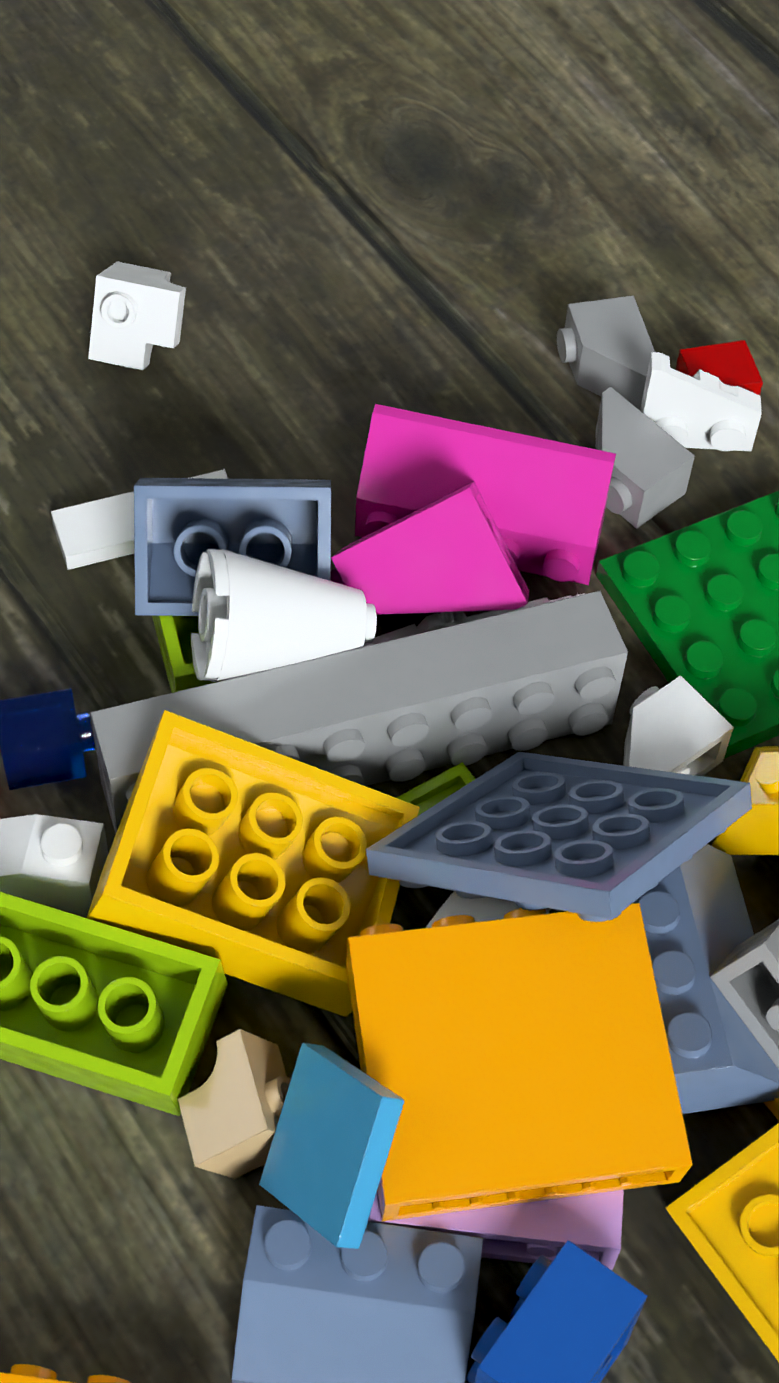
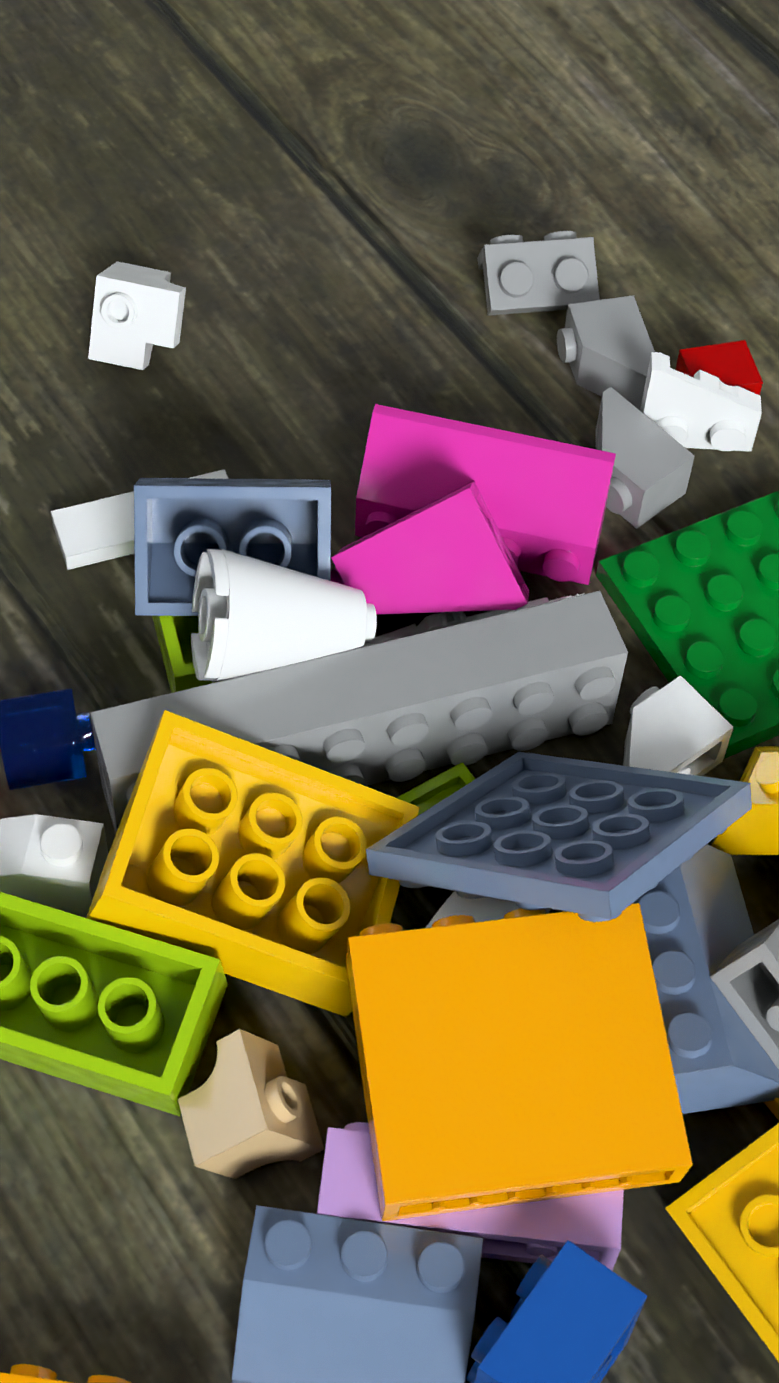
dark azure tile [259,1043,404,1249] -> none
none -> light grey bracket [477,231,600,316]

